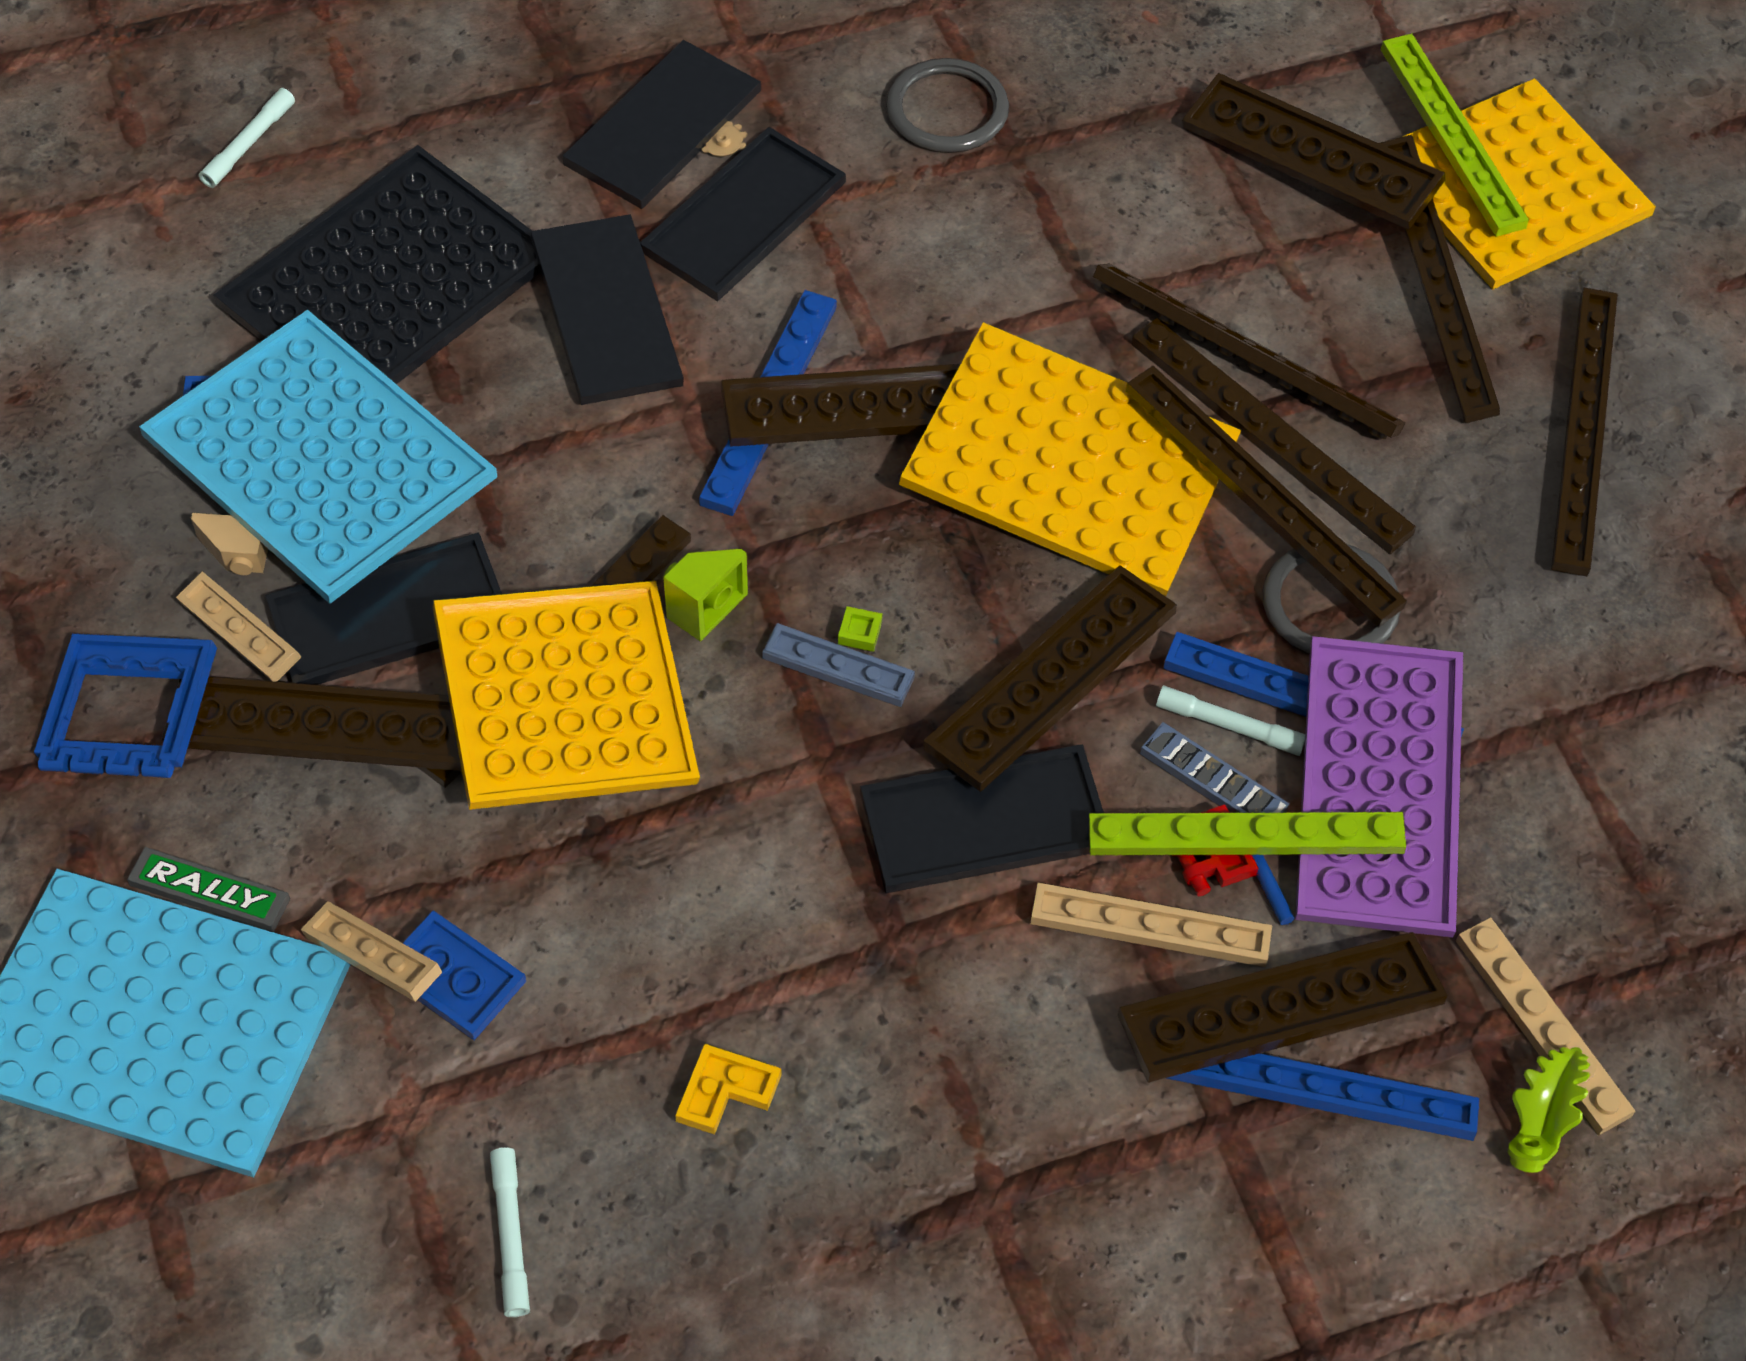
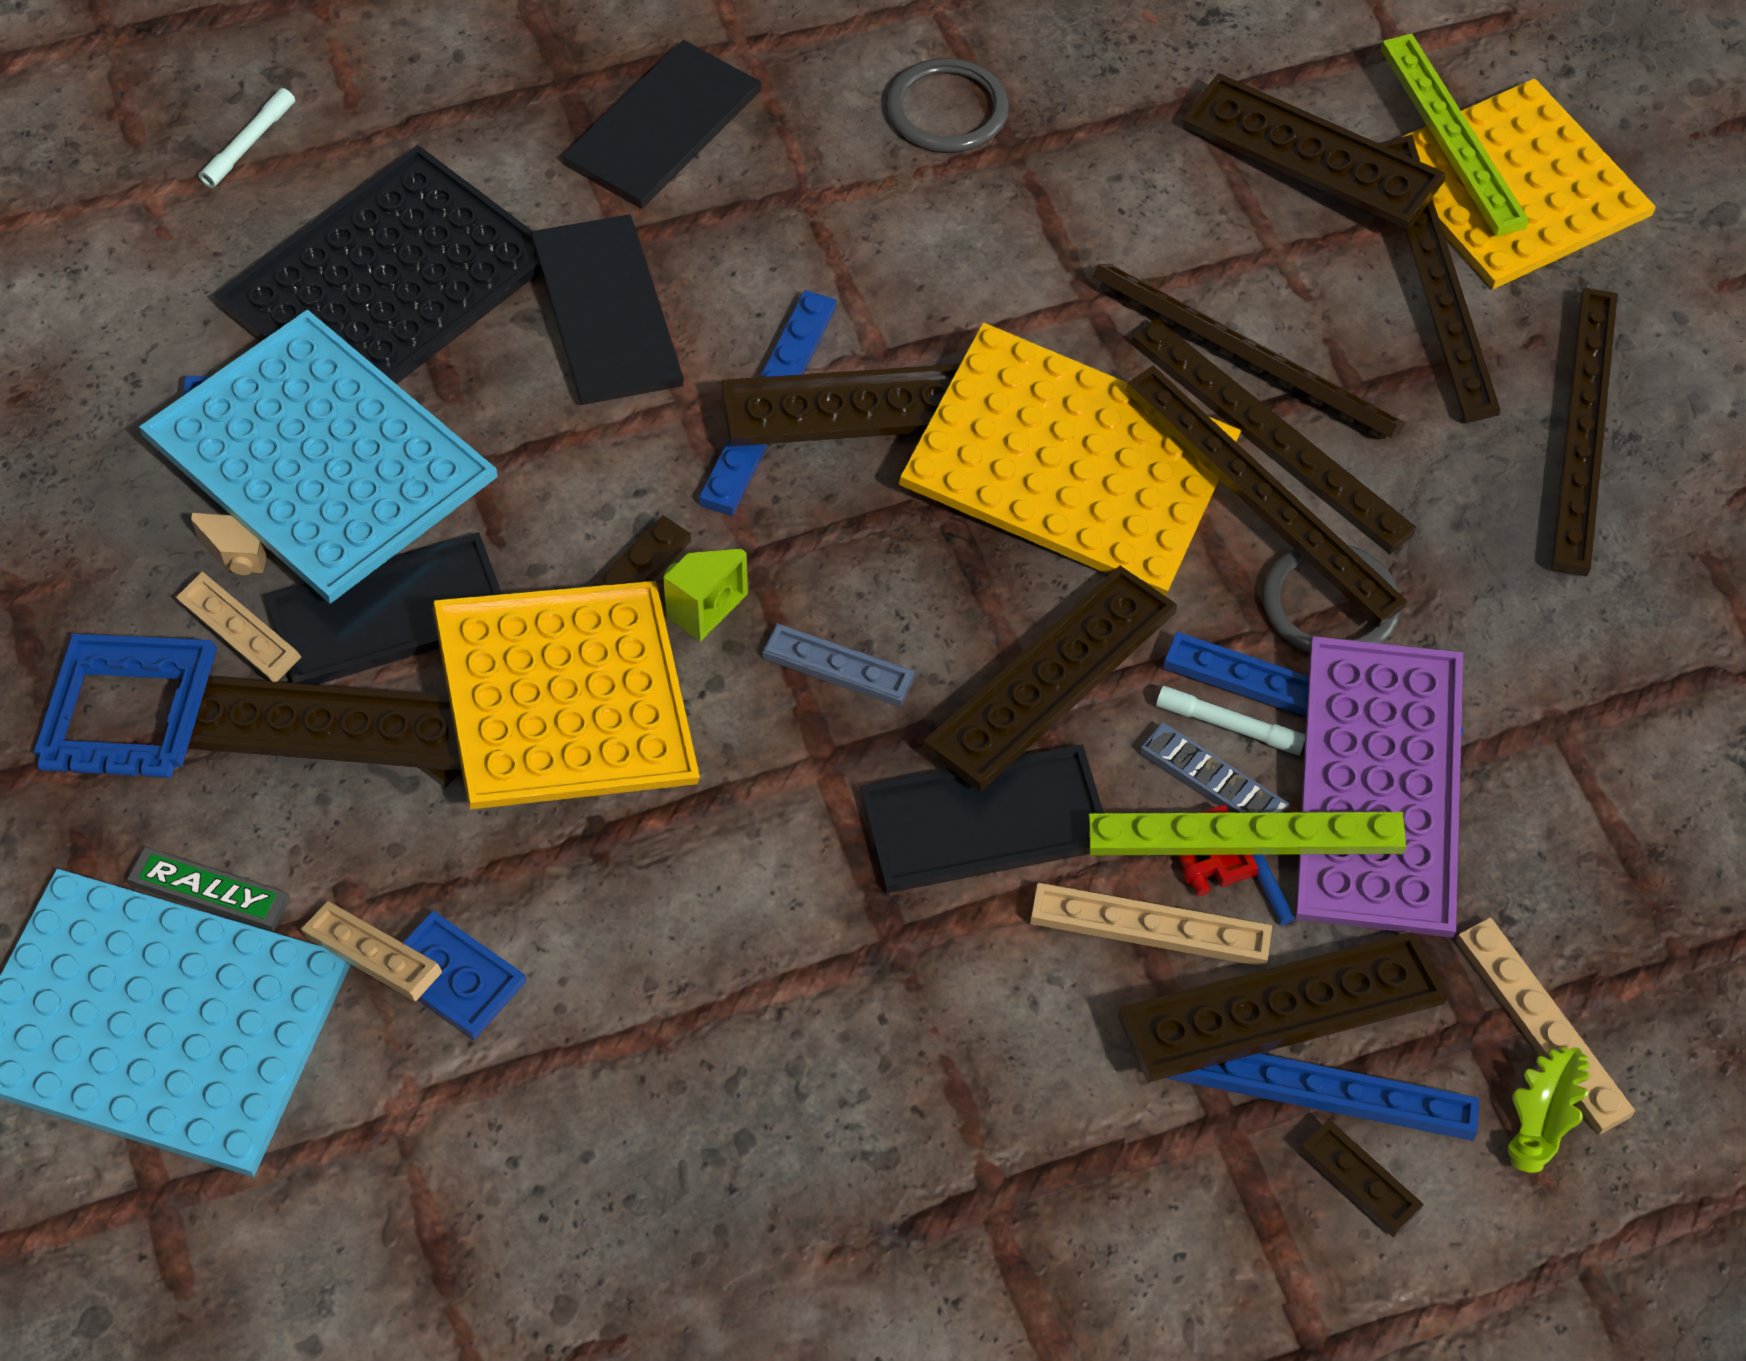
light aqua piece [490,1148,530,1317] -> none
black tile [640,127,846,302] -> none
yellow plate [675,1044,782,1135] -> none
tan piece [702,121,747,157] -> none
lime plate [838,606,883,652] -> none
none -> dark brown plate [1299,1119,1424,1238]

